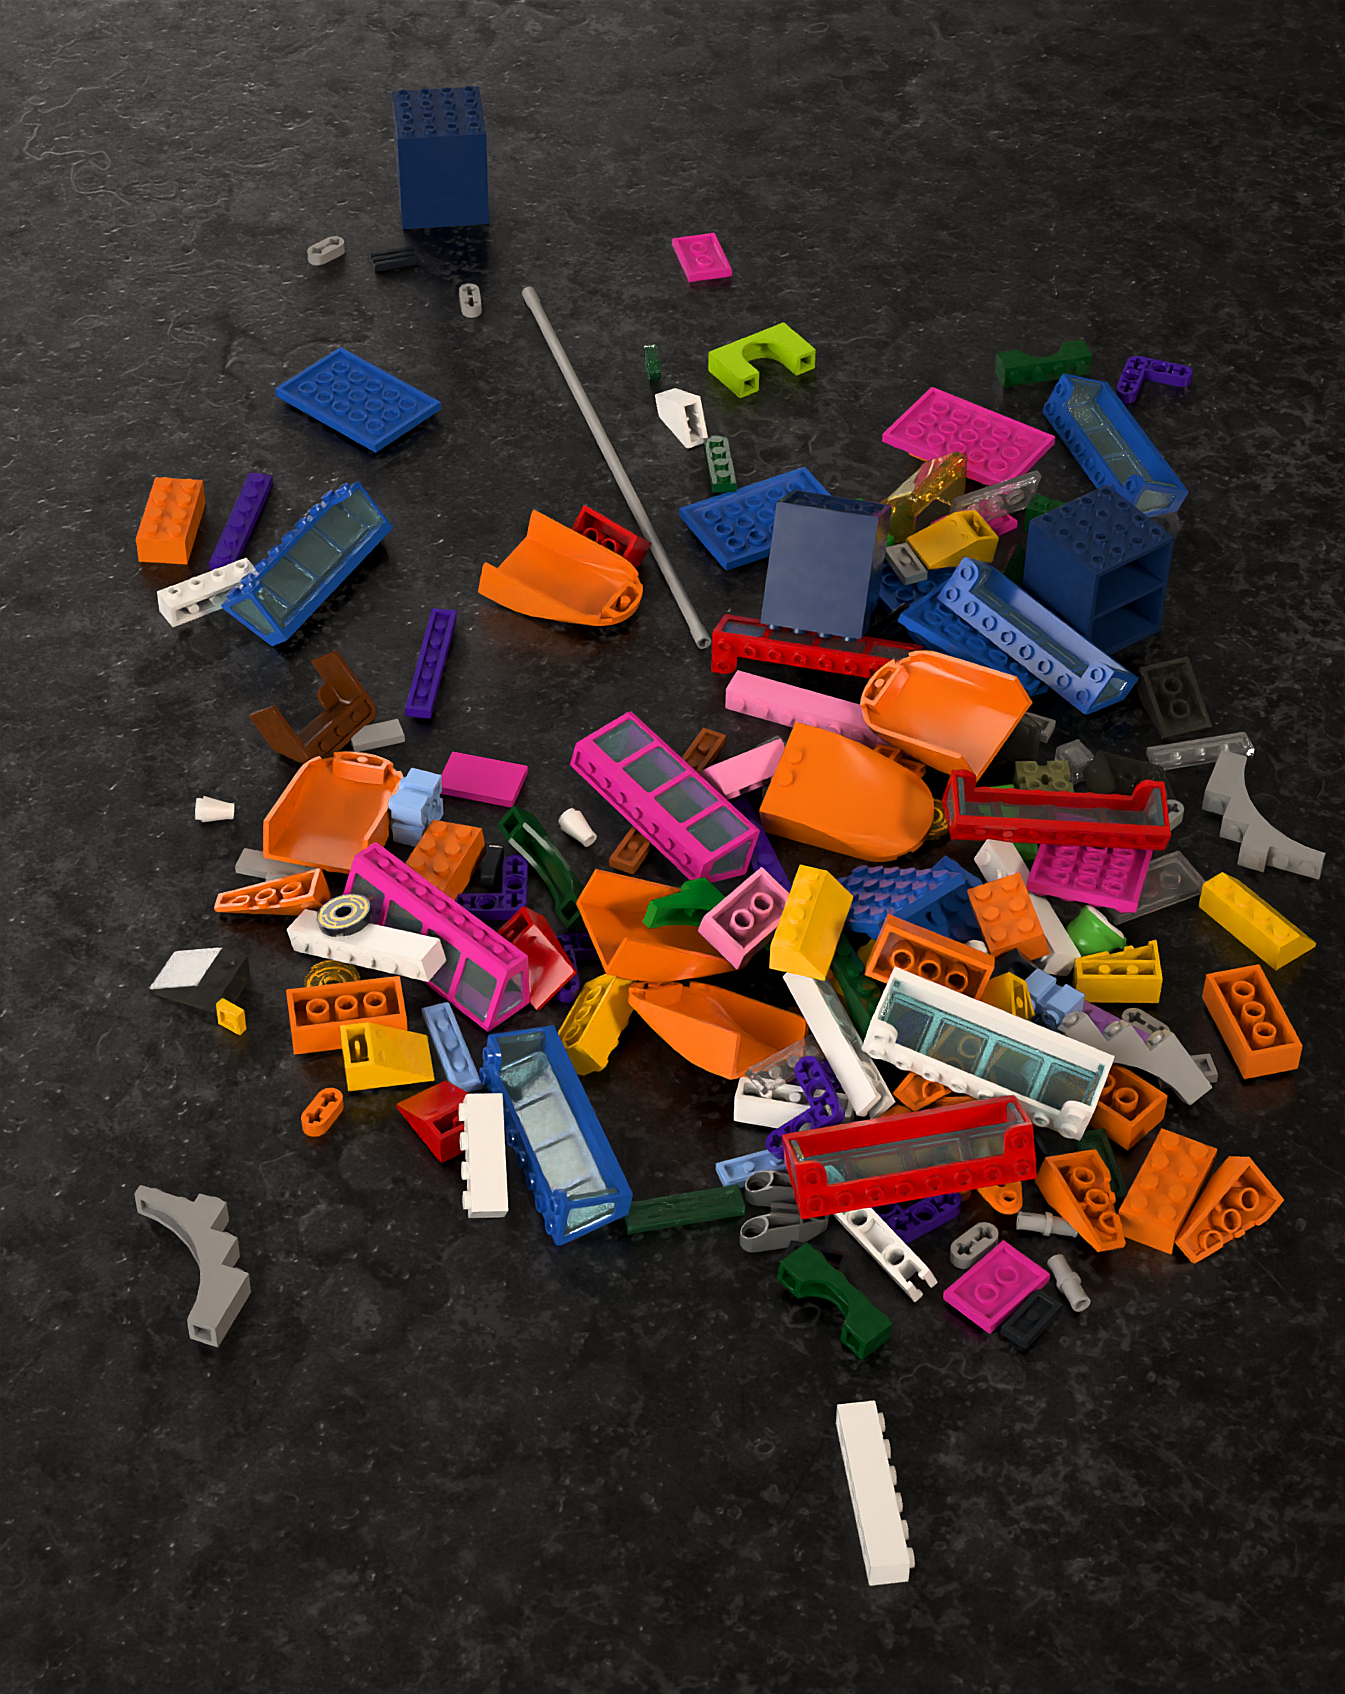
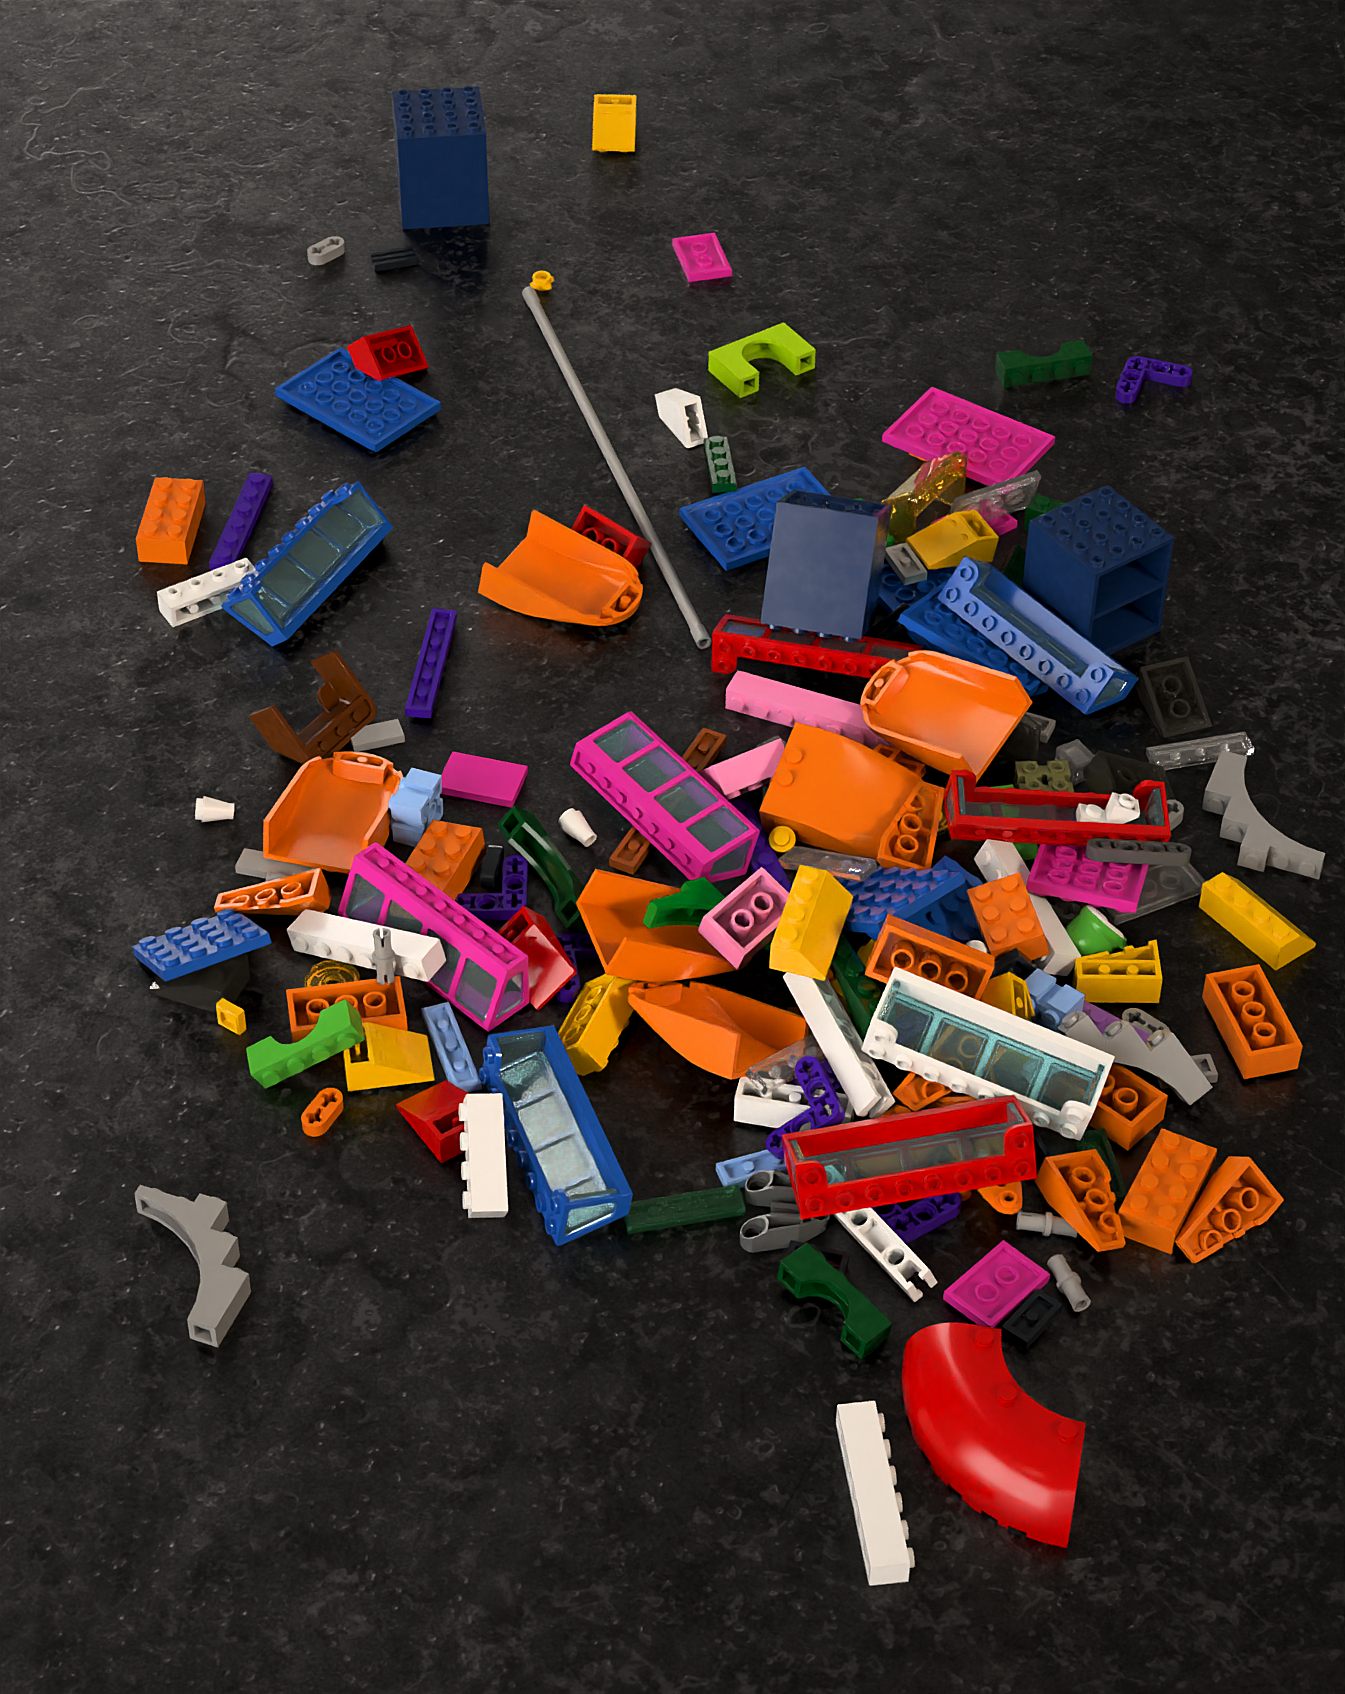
tile [317,894,373,937] -> none
light grey beam [459,284,482,318] -> none
clear green beam [643,345,661,380] -> none
light grey beam [949,1222,999,1269] -> none
blue window [1042,373,1189,517] -> none
none -> blue plate [132,909,271,982]
none -> bright green arch [246,999,365,1089]
none -> red slope [347,325,429,381]
none -> light grey pin [372,928,395,985]
none -> yellow plate [530,271,554,291]
none -> yellow slope [592,94,636,153]
none -> yellow plate [769,826,796,853]
none -> clear tile [778,846,878,882]
none -> orange wedge [876,780,945,870]
none -> red brick [901,1323,1086,1548]
none -> white slope [1076,792,1140,824]
none -> dark grey beam [1085,838,1192,866]

